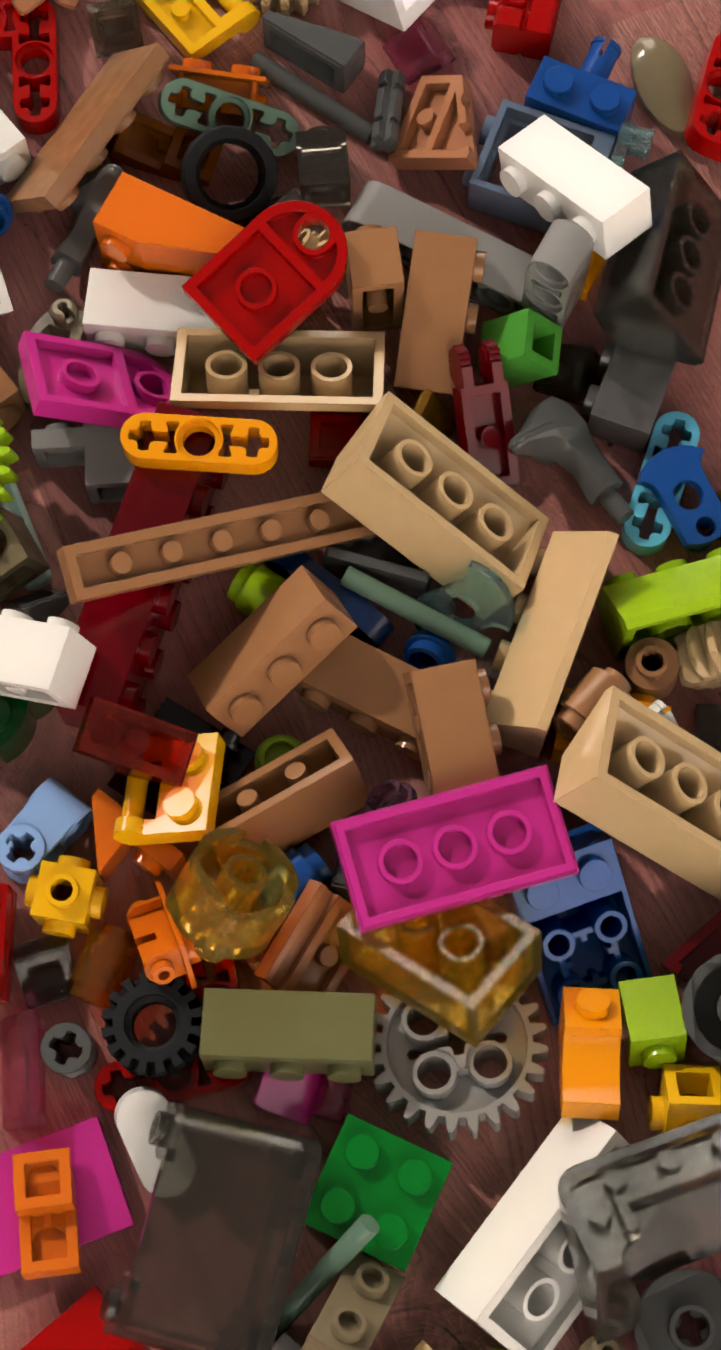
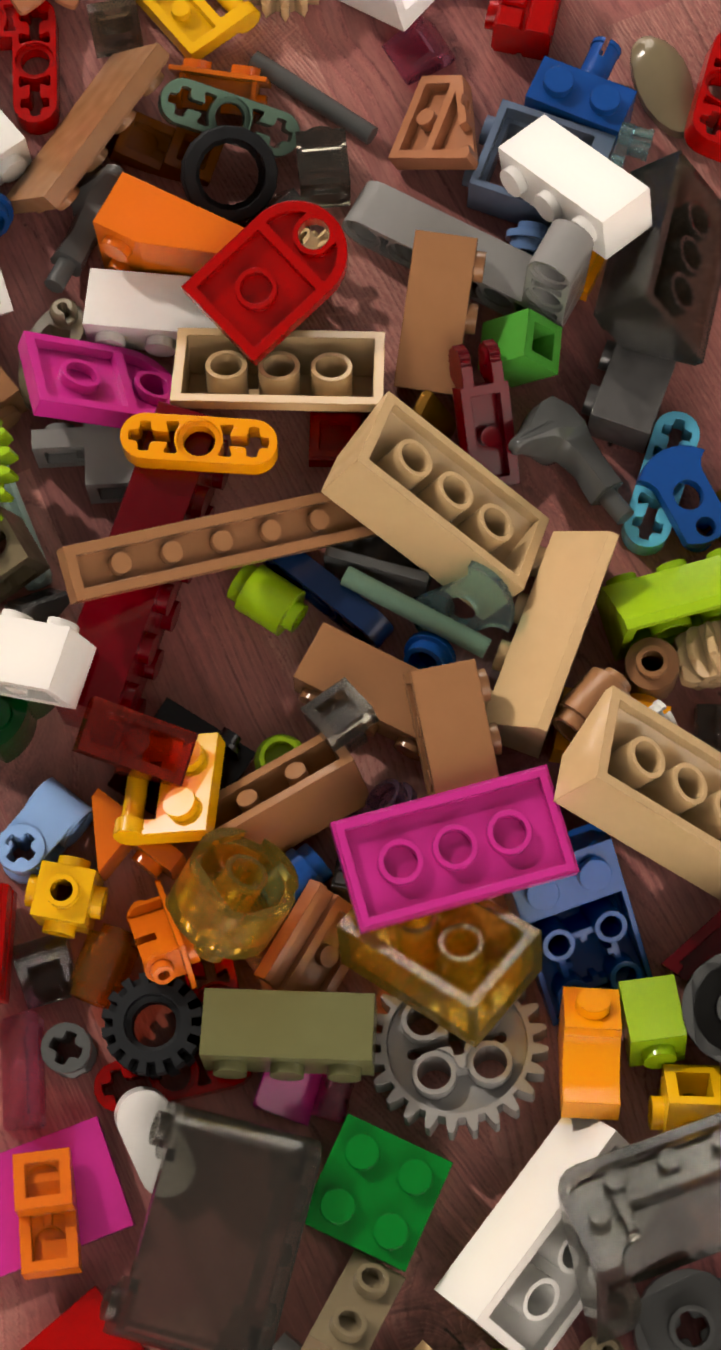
medium nougat brick [187,565,358,737] -> none
sand green bar [259,1214,380,1342] -> none
dark grey slope [263,10,365,93] -> none
medium nougat brick [344,224,405,331] -> none
dark grey axle [371,68,406,154] -> none
clear smoke slope [532,344,604,406] -> none
none -> clear smoke tile [300,677,379,754]
none -> medium blue plate [505,221,548,256]

